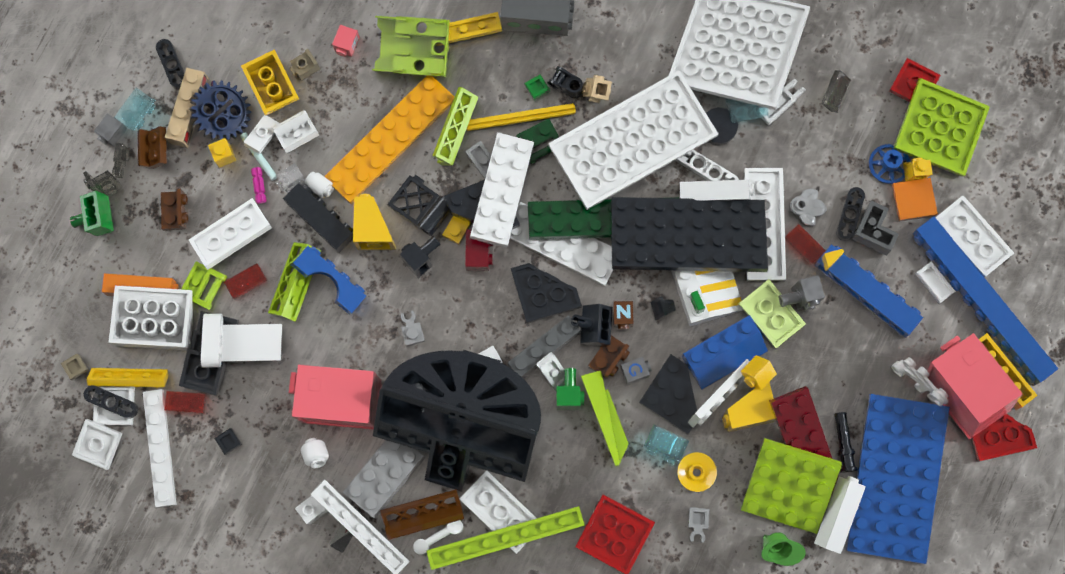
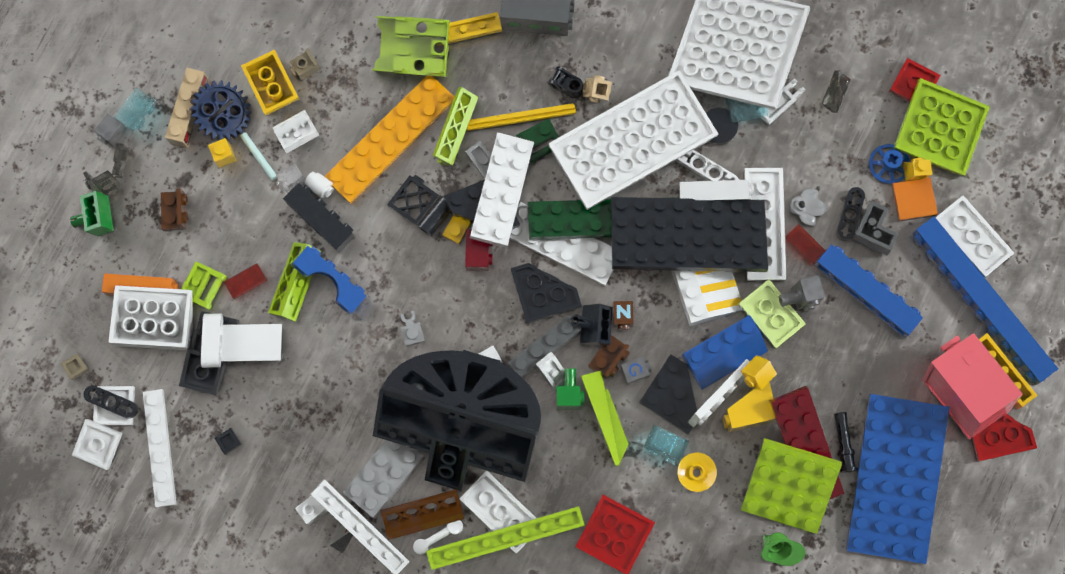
yellow plate [86,368,169,388] -> none
reddish brown bracket [137,126,167,169] -> none
black beam [156,39,185,90] -> none
clear red plate [164,391,207,414] -> none
white plate [189,198,272,270] -> none
white plate [244,115,280,154] -> none
dark pink axle [251,167,266,204] -> none
coral piece [289,365,382,430] -> none
white head [301,438,329,469] -> none
coral brick [332,25,360,57] -> none
yellow slope [353,194,396,250] -> none
black brick [400,236,441,279] -> none
green tile [524,74,550,100] -> none
black brick [650,296,676,320] -> none
light grey plate [688,507,710,543] -> none
green tile [689,290,705,314] -> none
white brick [814,476,866,554] -> none
yellow slope [822,249,844,271] -> none
white plant [891,357,949,406] -> none
white tile [915,261,956,304] -> none

